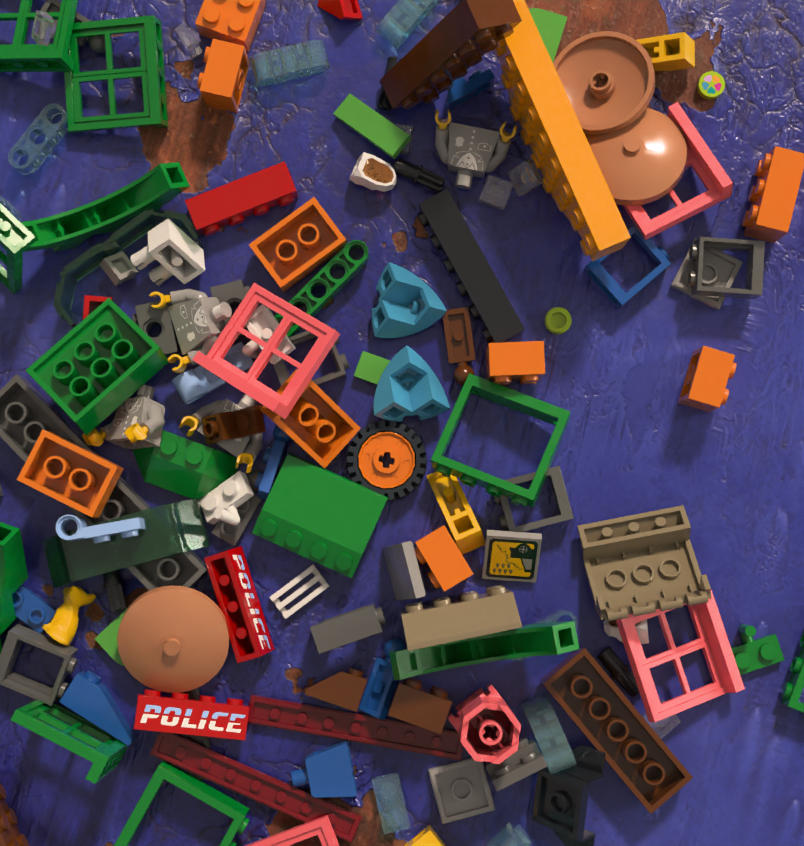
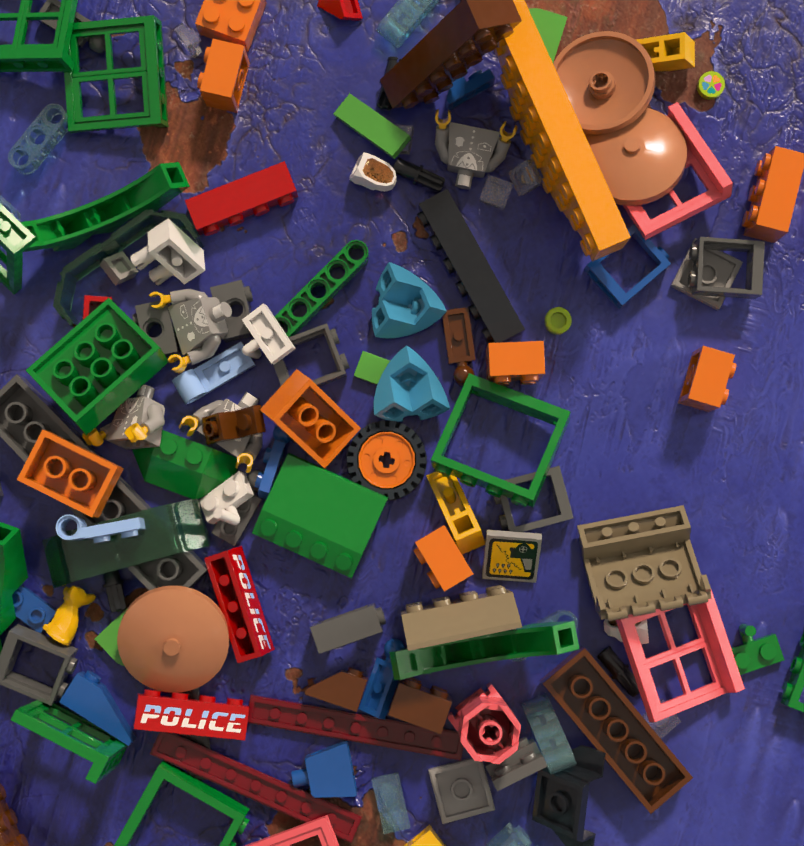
clear plate [31,10,56,46] -> none
coral window [193,283,340,419] -> none
clear light blue beam [249,40,330,86] -> none
orange brick [249,197,347,293] -> none
white tile [270,564,329,619] -> none
light grey tile [383,541,426,600] -> none

